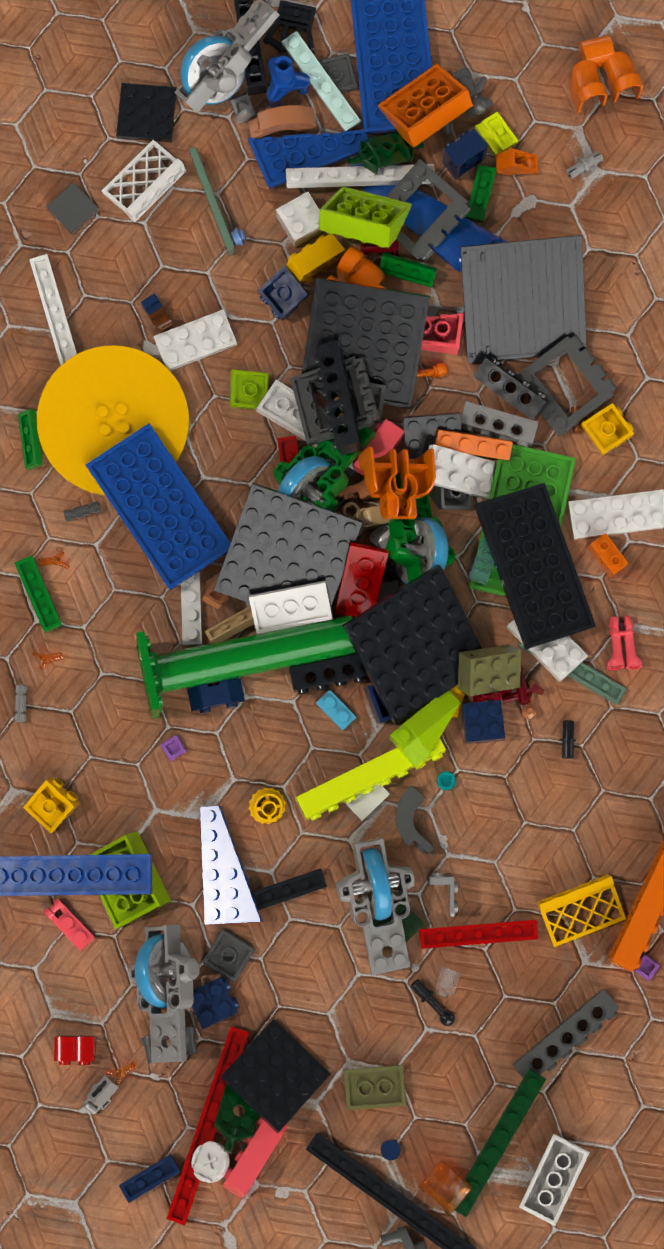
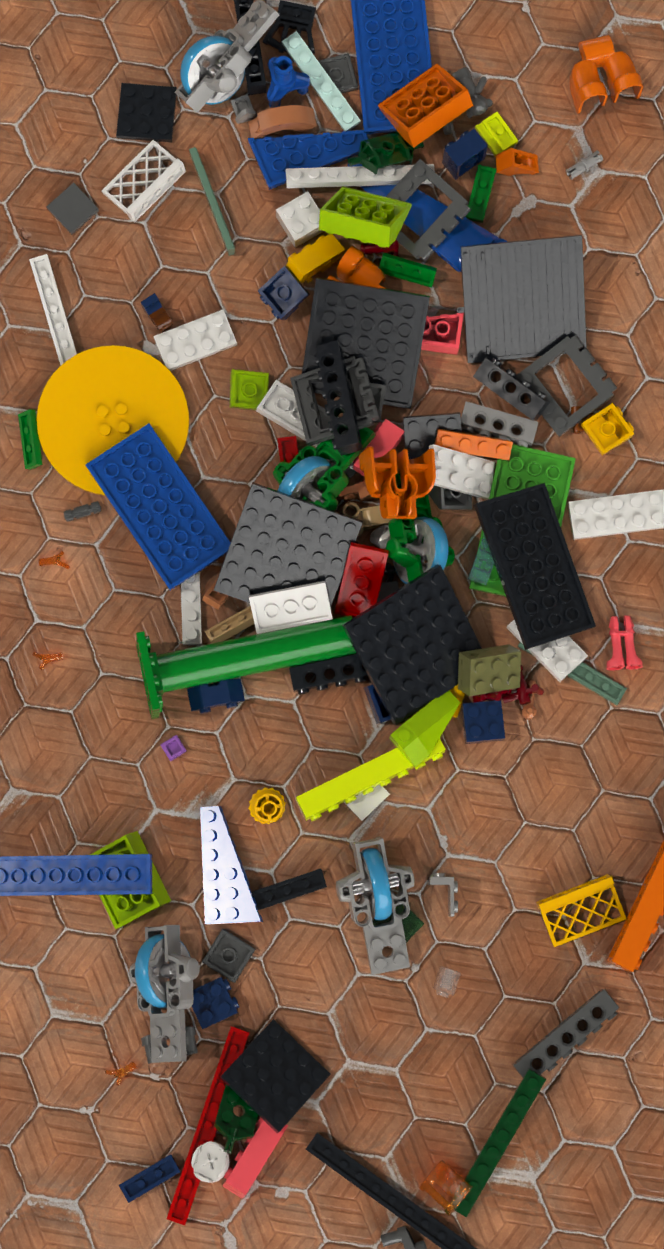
green plate [14,555,63,633] -> none
light grey axle [15,685,27,723] -> none
yellow plate [23,777,80,834] -> none
coral plate [43,898,95,951] -> none
red brick [54,1036,96,1065] -> none
light grey piece [82,1075,119,1115] -> none
medium blue plate [231,227,247,246] -> none
medium azure plate [316,690,357,731] -> none
olive plate [344,1065,406,1110] -> none
dark blue tile [381,1139,401,1160] -> none
dark grey arch [396,785,434,854] -> none
black pin [410,979,455,1026] -> none
orange bar [416,363,448,378] -> none
red plate [419,920,538,949] -> none
teal tile [436,771,456,791] -> none
white brick [519,1134,590,1226] -> none
black axle [560,720,576,759] -> none
orange brick [588,533,629,578] -> none
medium lavender tile [634,954,660,981] -> none

